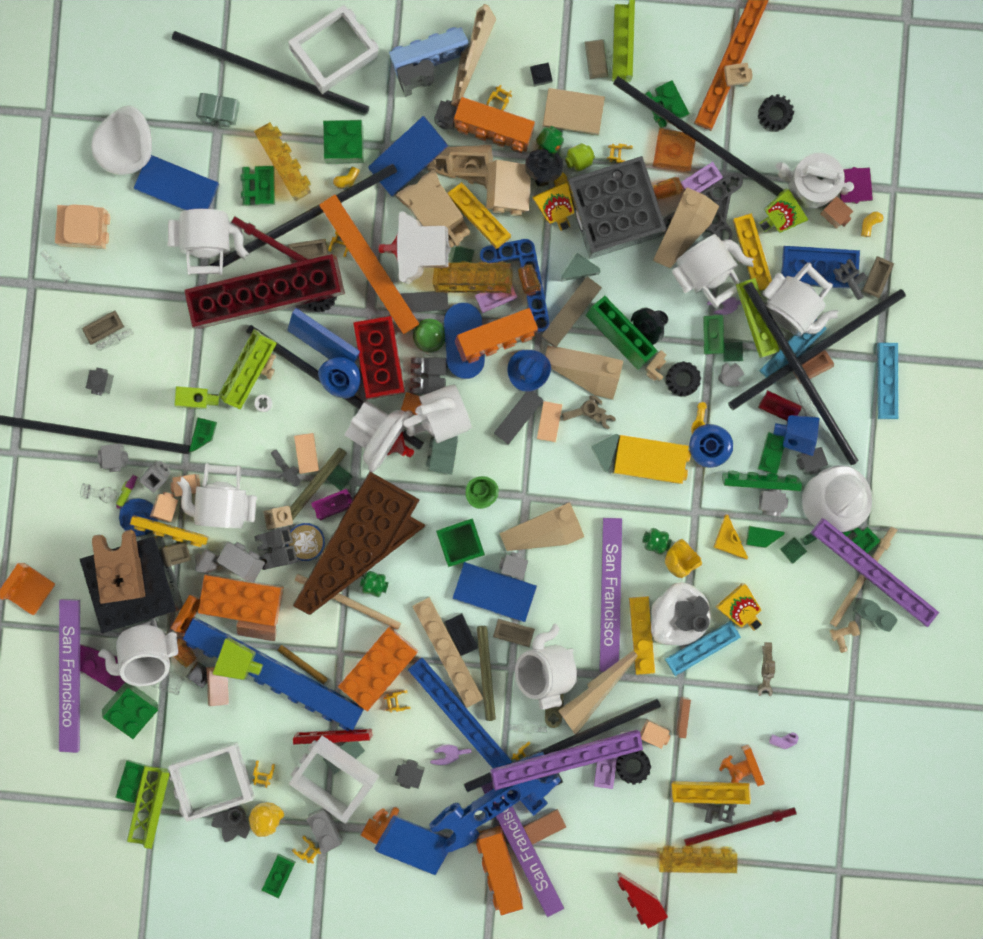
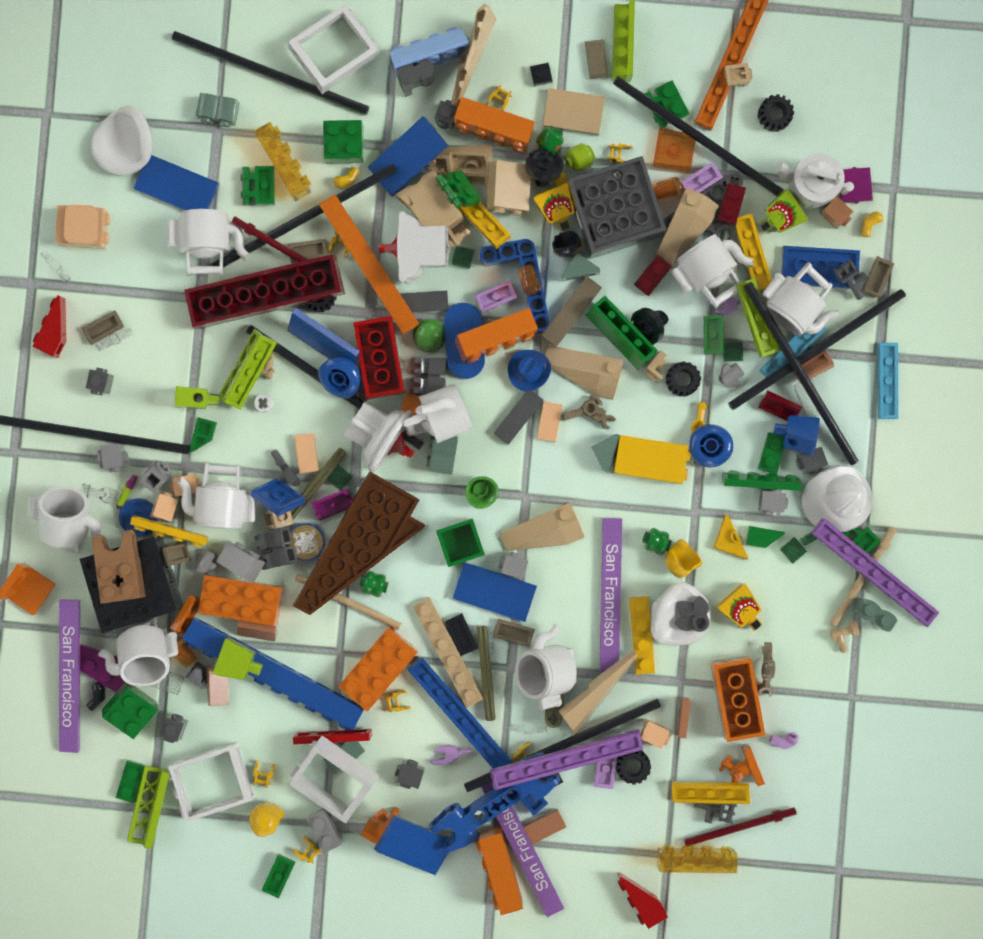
dark grey plate [211,805,250,842] -> none
pearl gold bar [277,645,328,685] -> none
clear yellow brick [432,261,513,293] -> none
medium azure tile [665,620,741,676] -> none
none -> white piece [28,486,101,552]
none -> red slope [32,295,67,358]
none -> black arm [86,682,106,711]
none -> dark grey brick [159,713,188,743]
none -> blue tile [250,478,306,517]
none -> green plate [435,170,482,208]
none -> black hair [552,231,582,257]
none -> dark red plate [634,254,673,297]
none -> orange brick [710,656,766,742]
none -> dark red plate [717,183,746,226]

